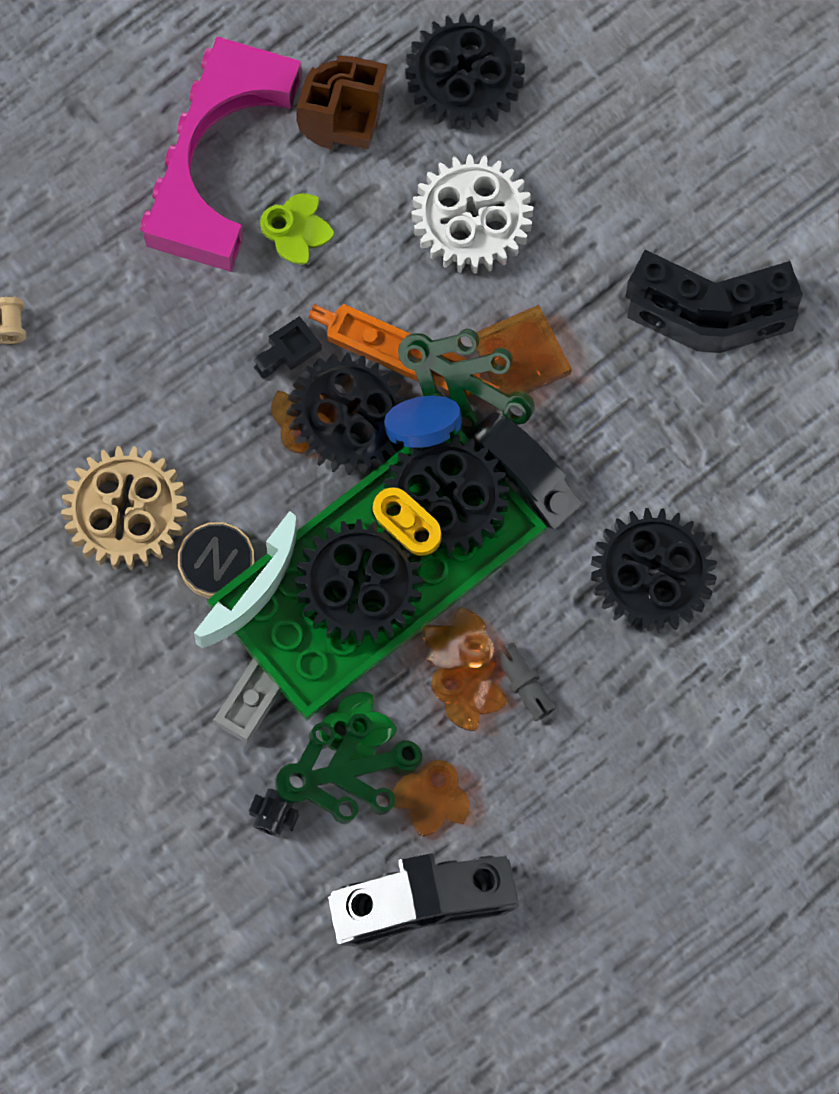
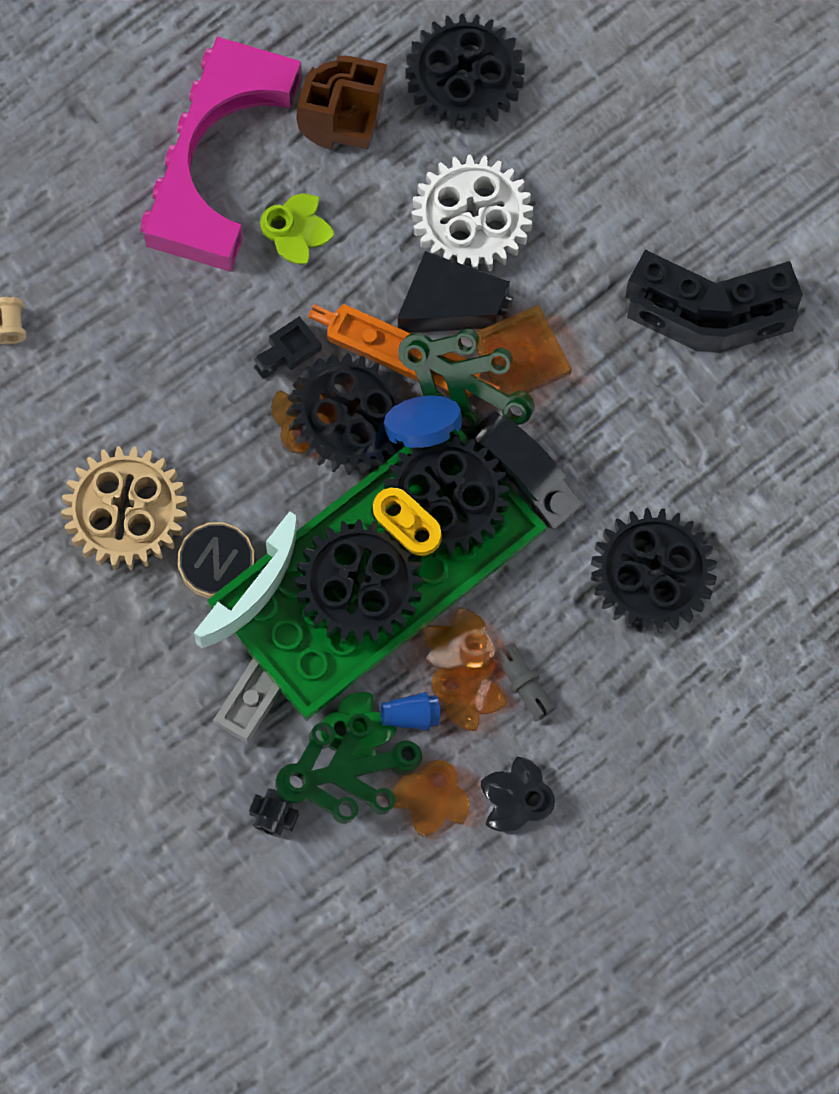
black brick [328,853,519,947] -> none
none -> blue cone [380,692,440,731]
none -> black slope [398,251,514,333]
none -> black plate [480,757,555,832]

